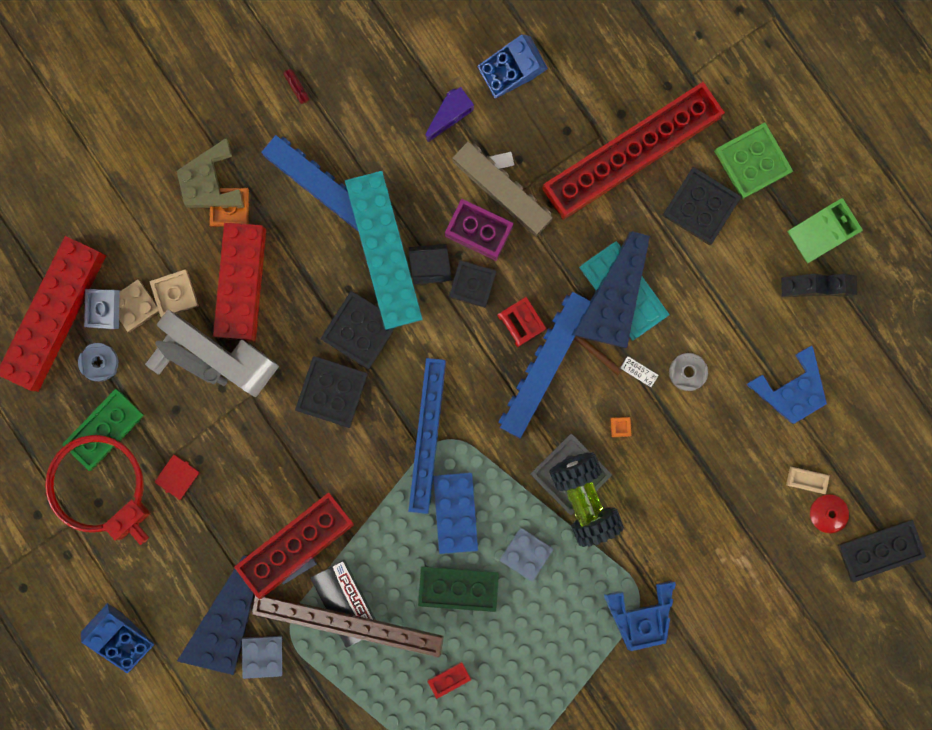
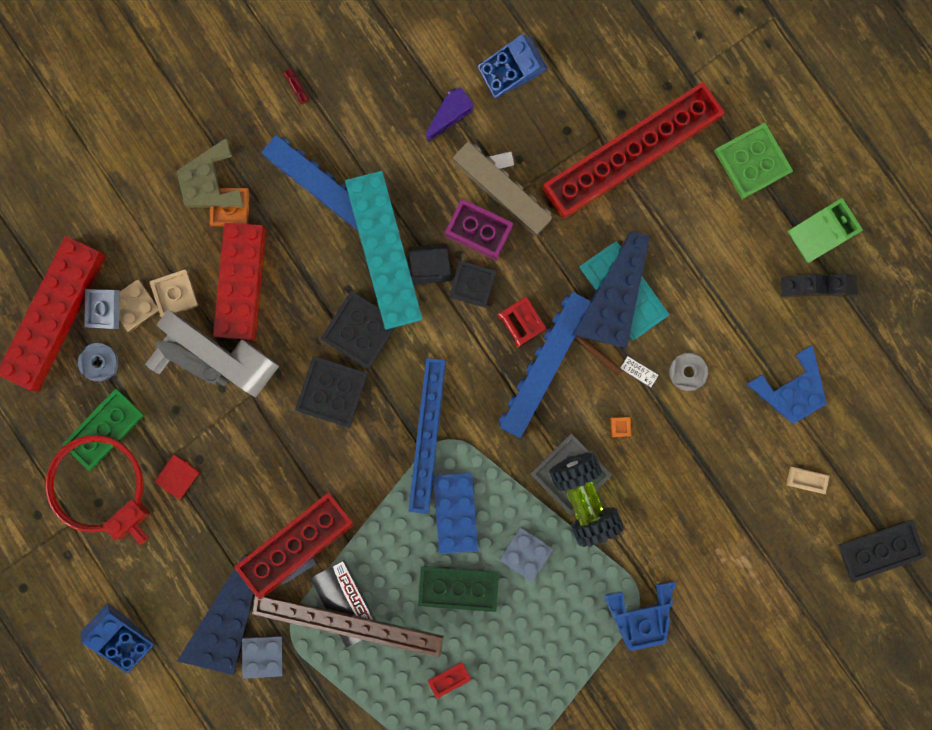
black plate [662,167,741,245] -> none
red dish [810,494,849,533] -> none

